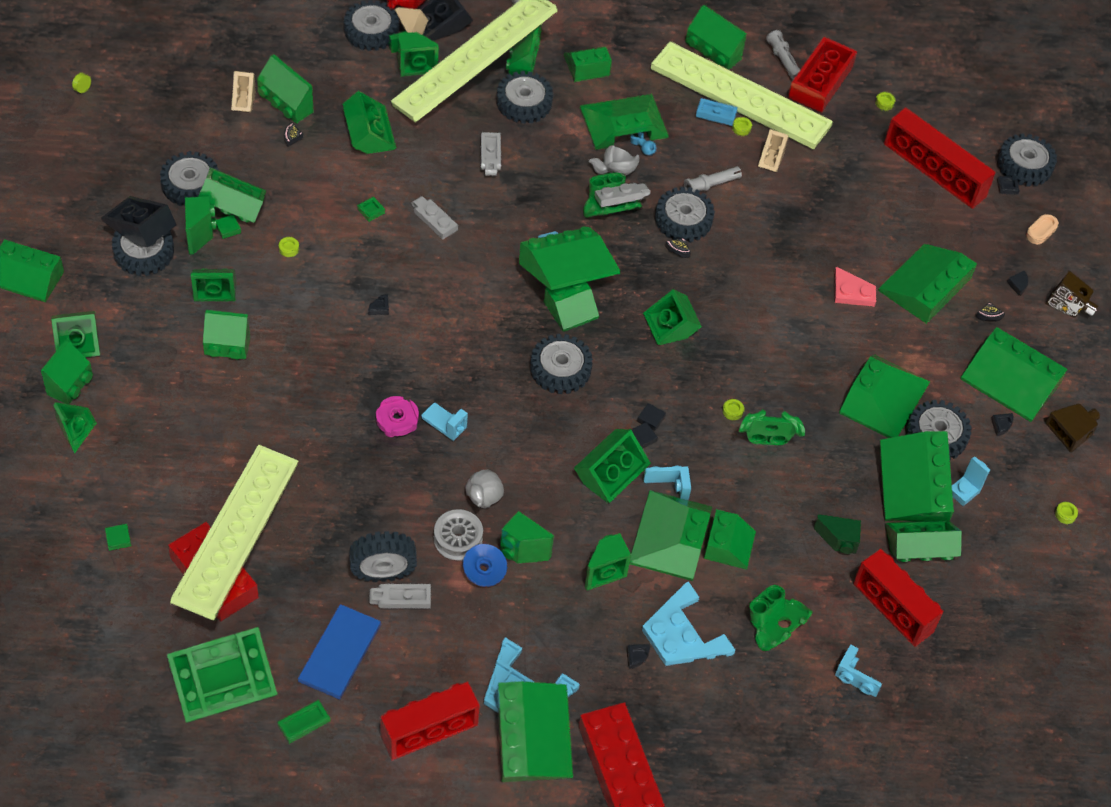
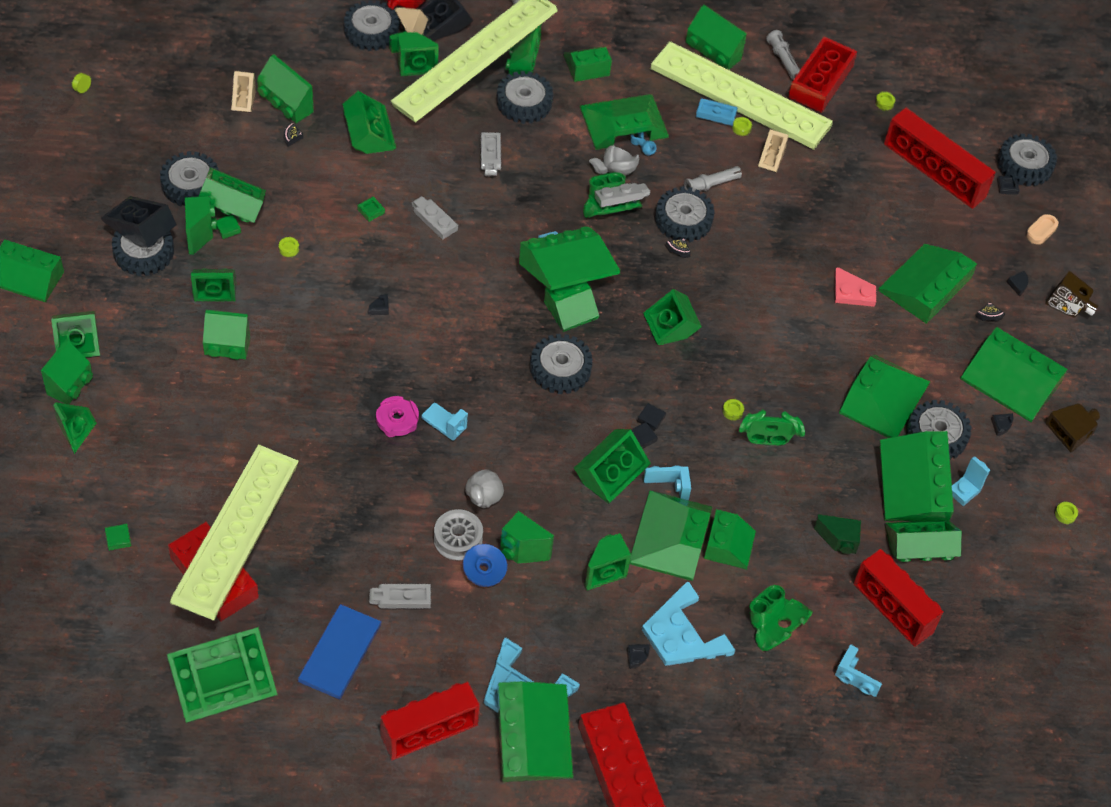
green tile [277,700,330,744] -> none
black wheel [349,531,417,582] -> none

